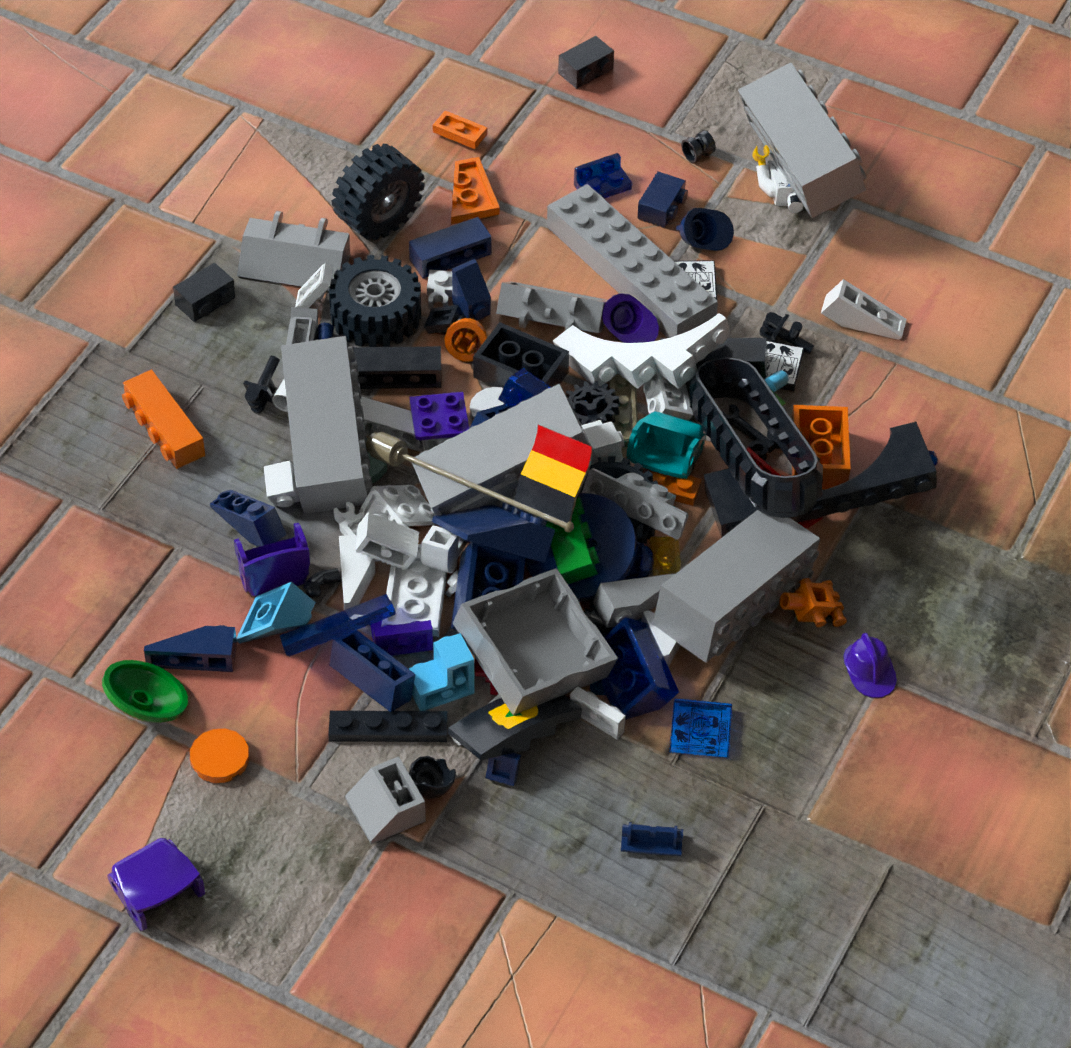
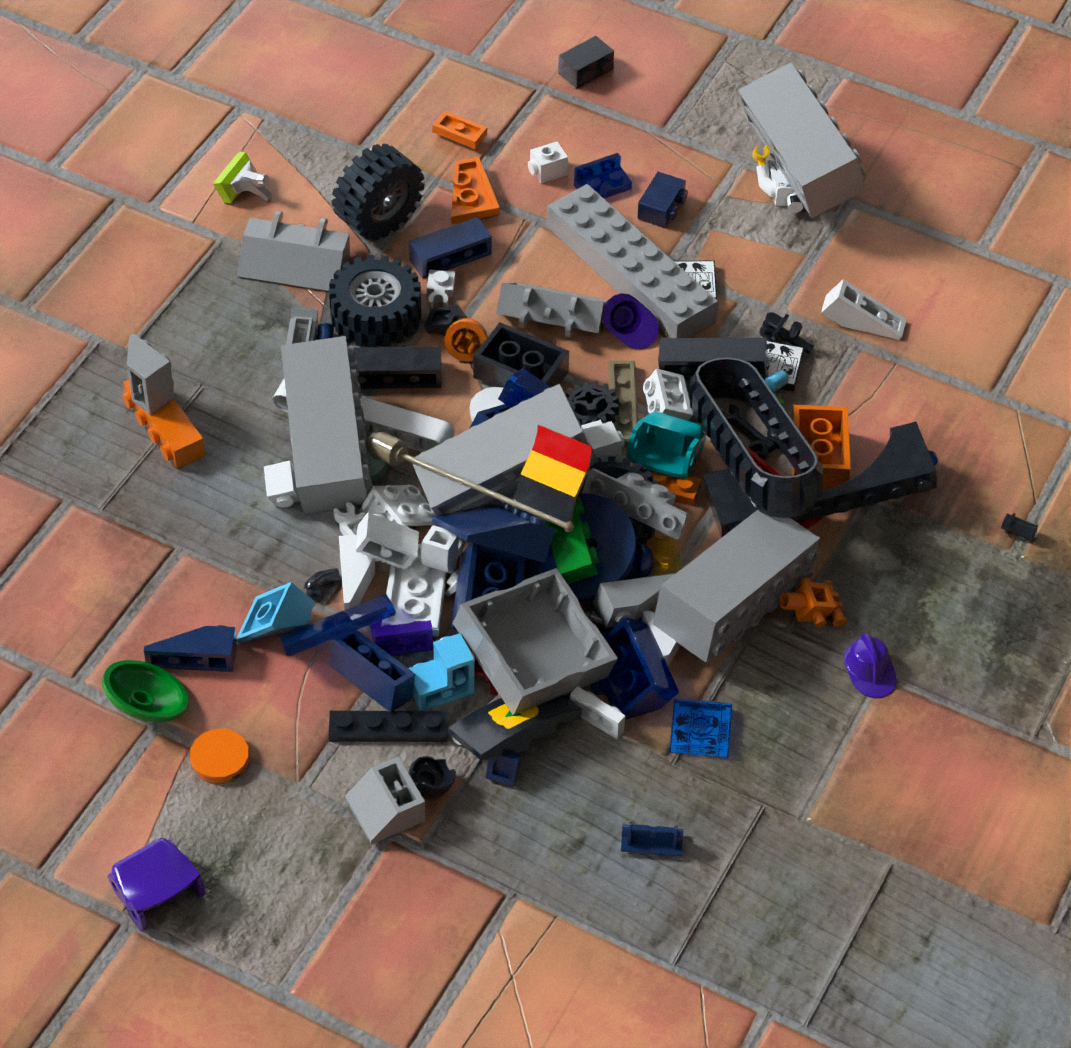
black brick [173,262,235,322] -> none
dark blue slope [210,490,287,547] -> none
dark purple piece [234,523,310,597] -> none
black arm [243,356,280,414] -> none
white plate [295,263,333,308] -> none
dark purple bracket [409,392,469,441] -> none
dark blue slope [452,259,491,320] -> none
white arch [553,313,731,389] -> none
dark blue piece [676,208,734,251] -> none
black wheel [681,130,716,163] -> none
none -> light grey slope [127,333,175,415]
none -> piece [213,152,272,203]
none -> white brick [528,142,568,184]
none -> black pin [1001,513,1039,542]

